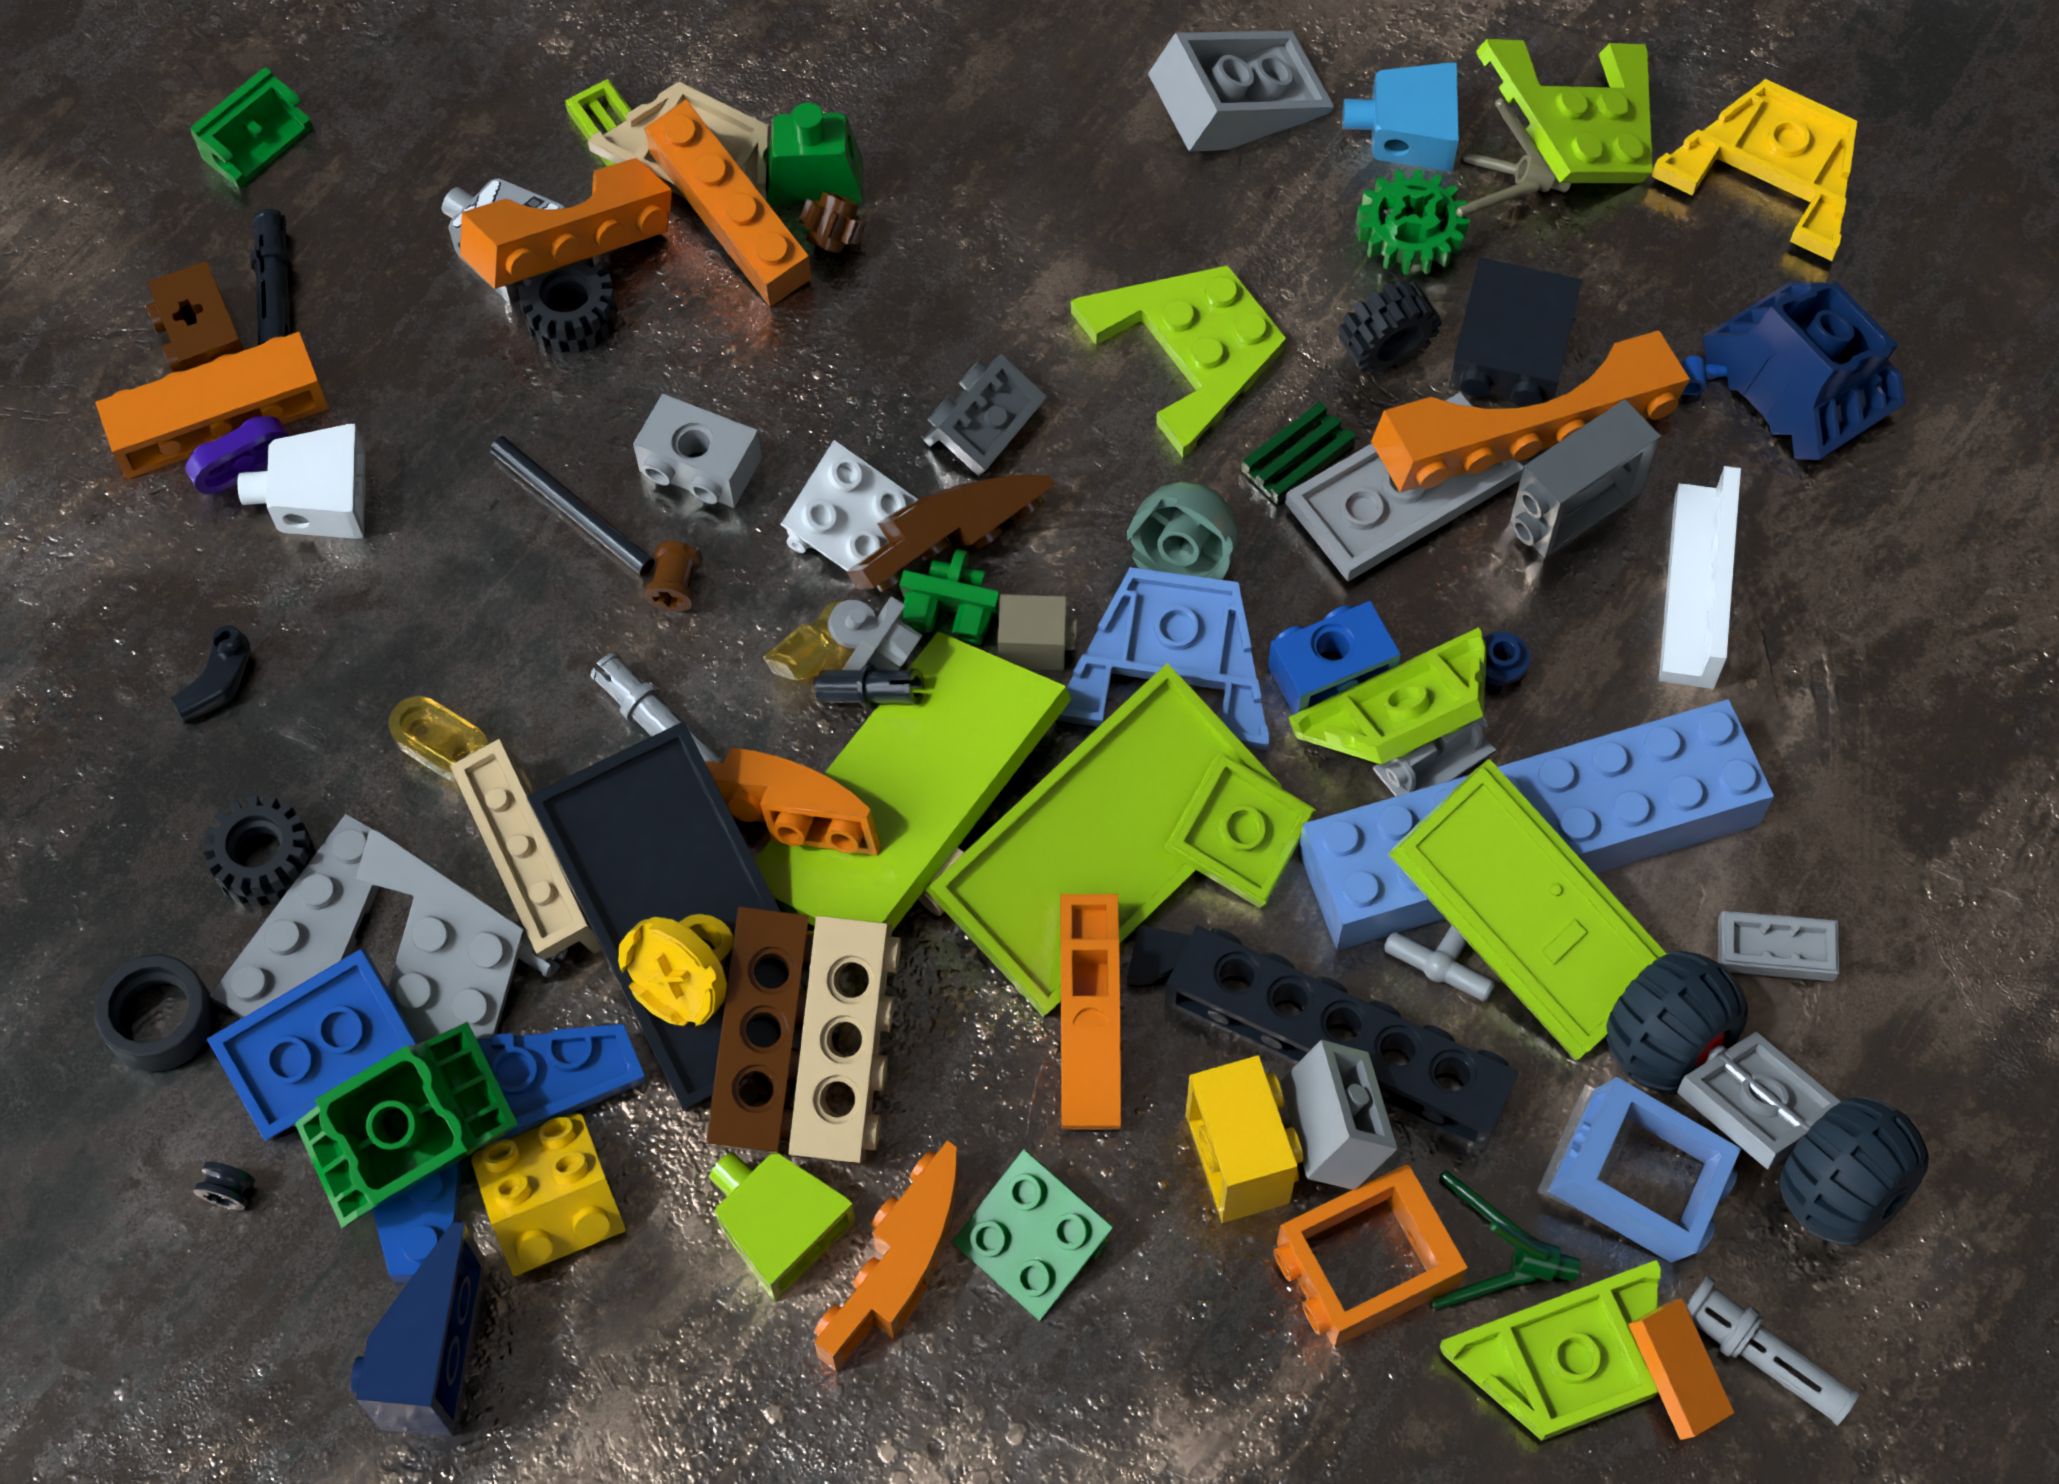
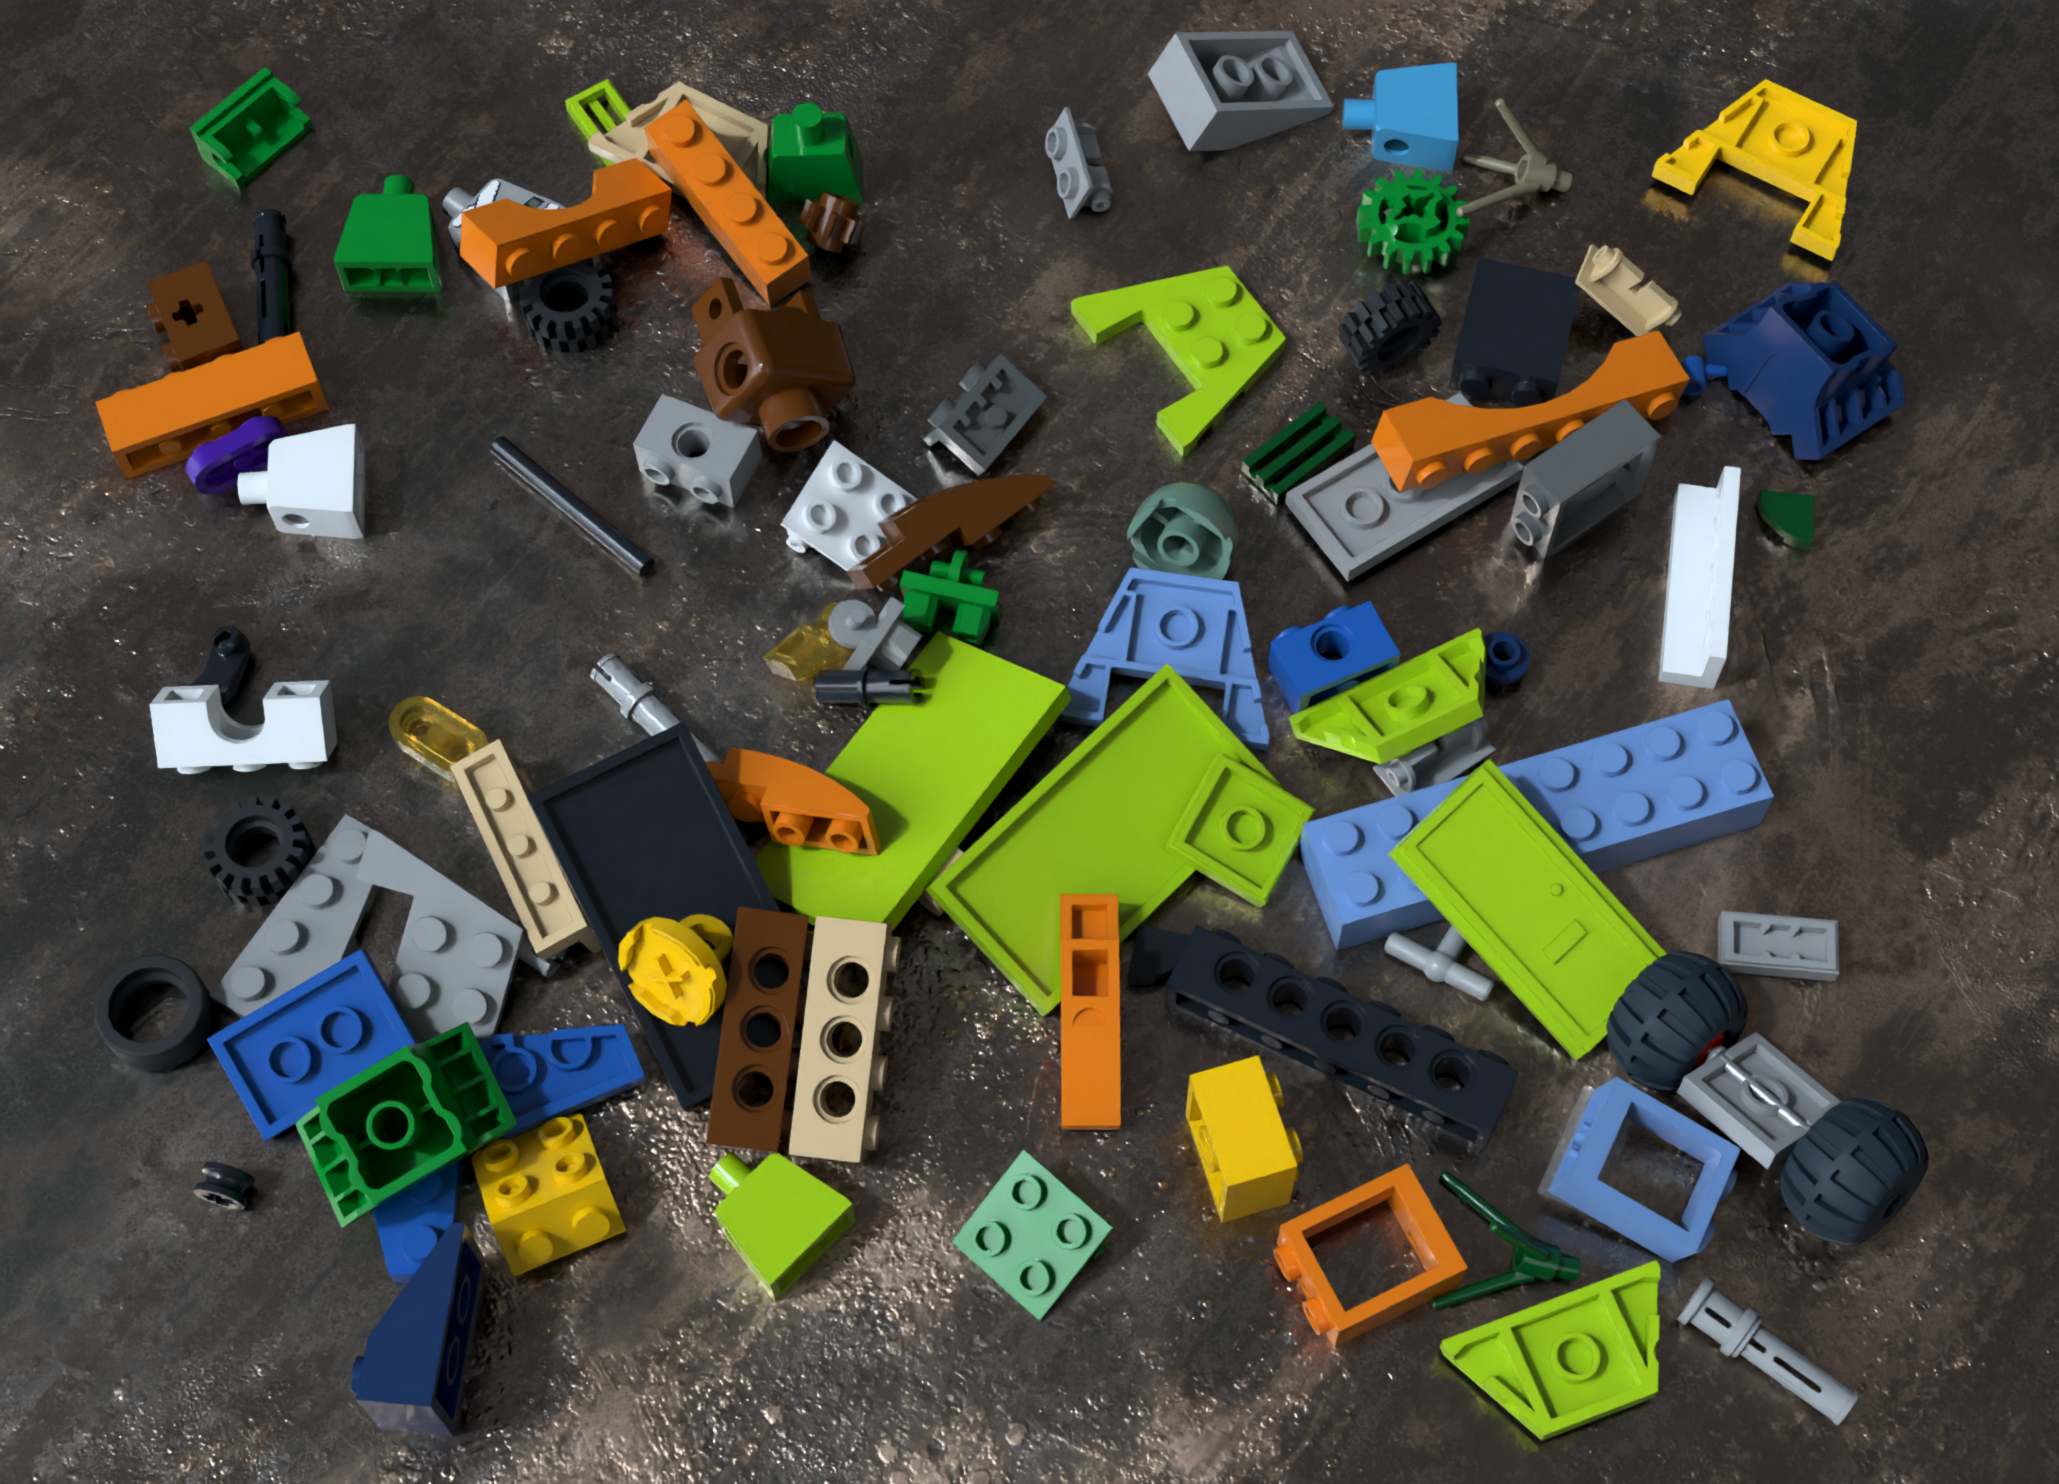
reddish brown bush [644,540,703,612] -> none
orange slope [814,1140,959,1372] -> none
dark tan brick [998,594,1077,671] -> none
light grey brick [1280,1040,1397,1190] -> none
lime wing [1476,39,1653,184] -> none
orange tile [1628,1298,1734,1440] -> none
none -> white arch [150,680,337,774]
none -> green torso [334,175,442,292]
none -> reddish brown piece [691,277,856,452]
none -> light grey hinge [1045,107,1114,220]
none -> tan hinge [1575,244,1682,336]
none -> dark green tile [1757,490,1814,551]

